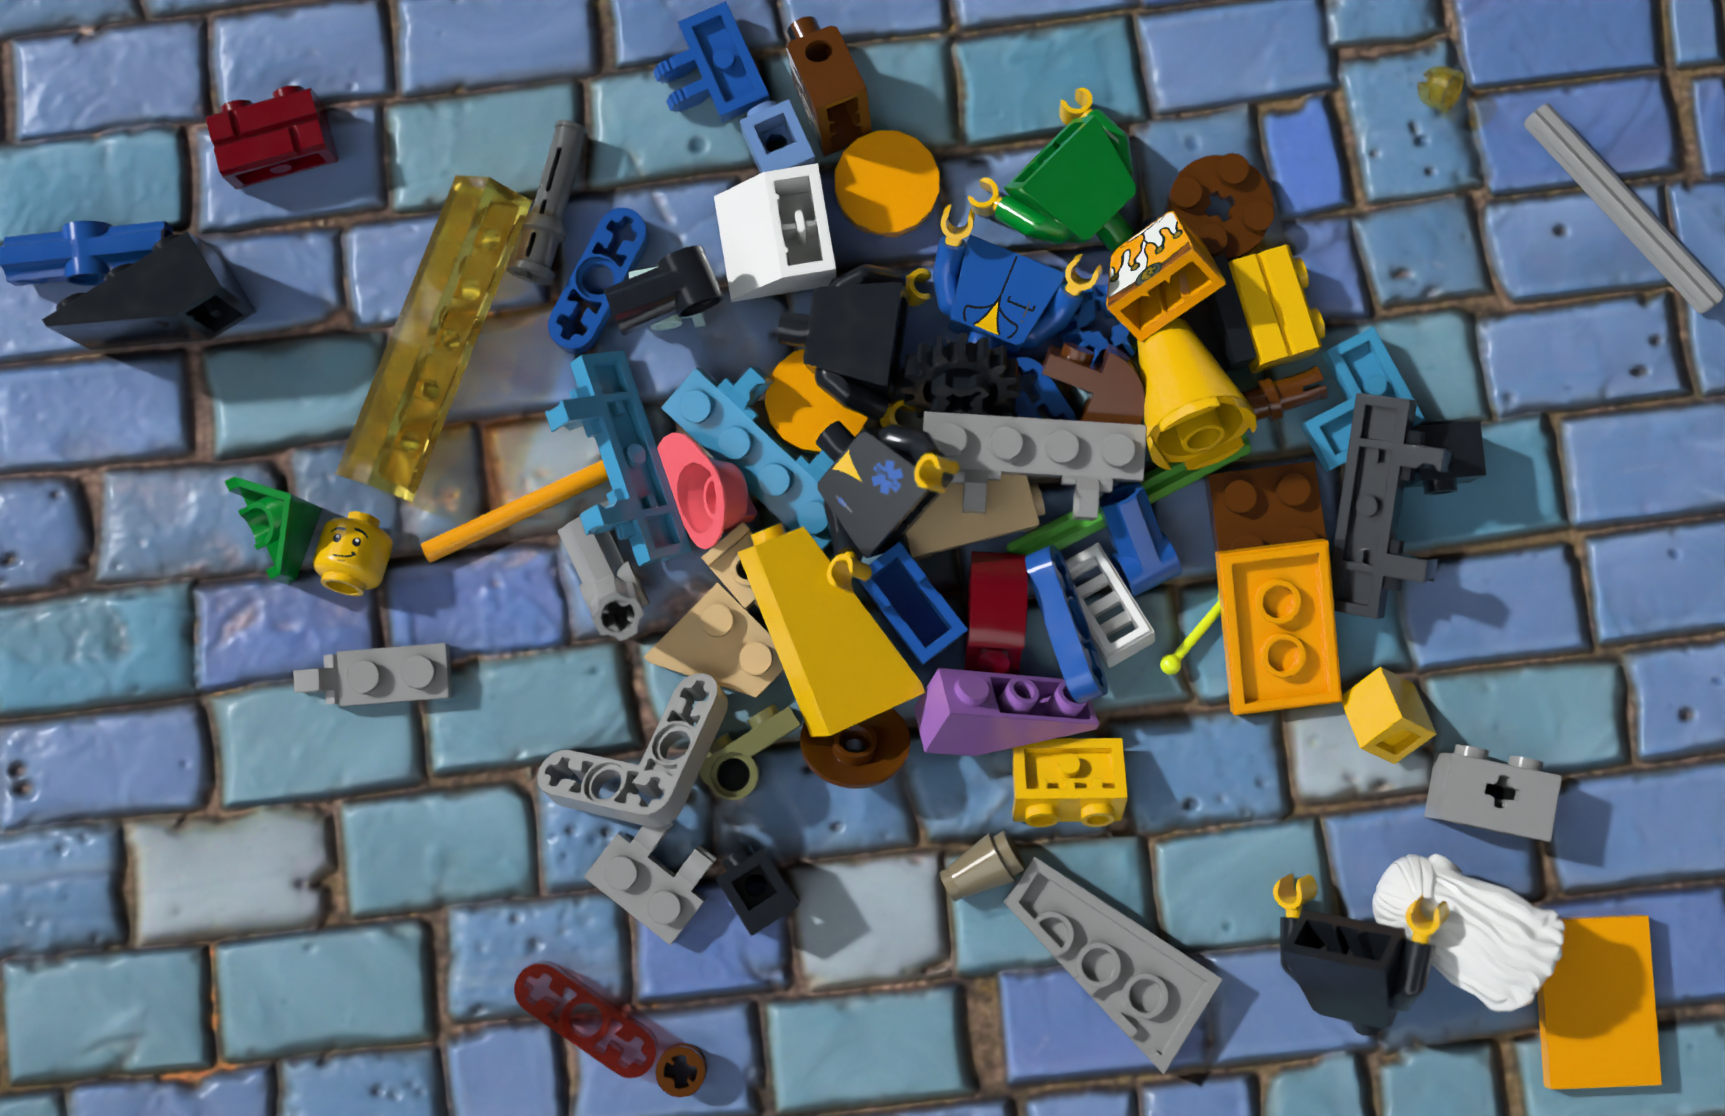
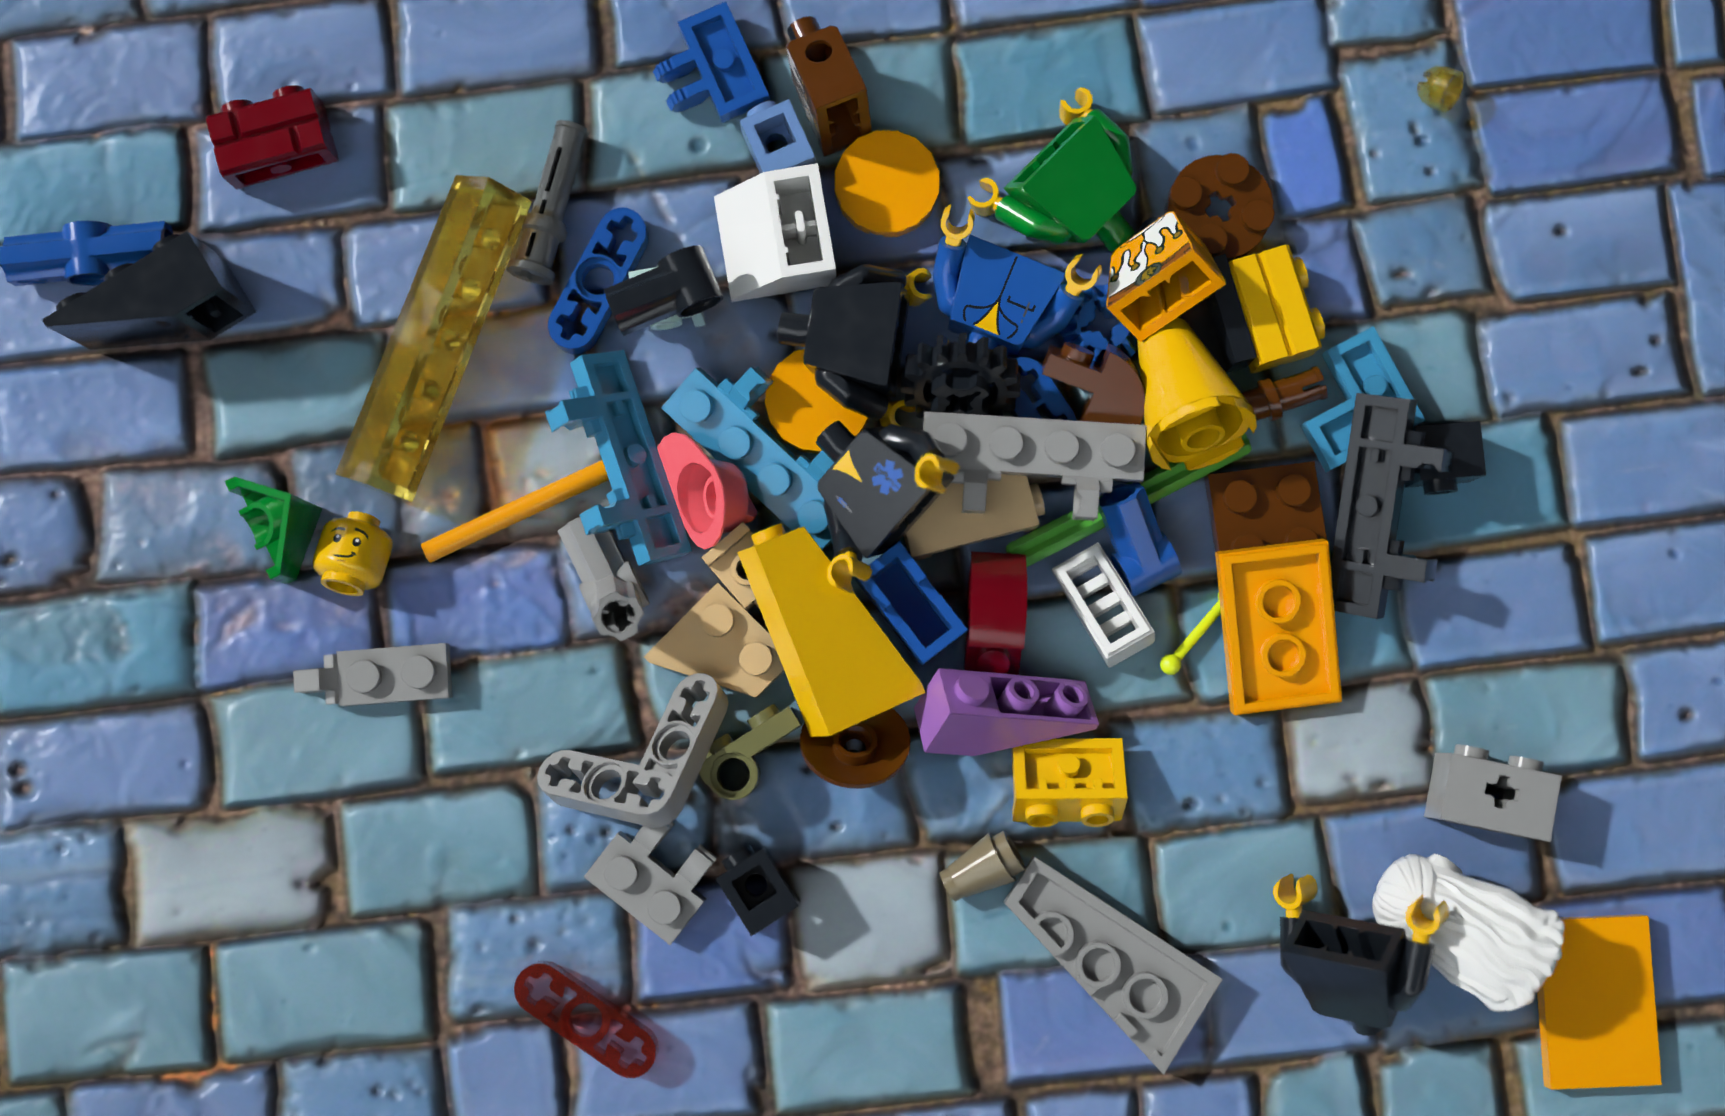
reddish brown bush [655,1042,708,1098] -> none
blue beam [1025,545,1108,704] -> none
yellow panel [1341,666,1436,764] -> none
light grey axle [1524,103,1725,314] -> none

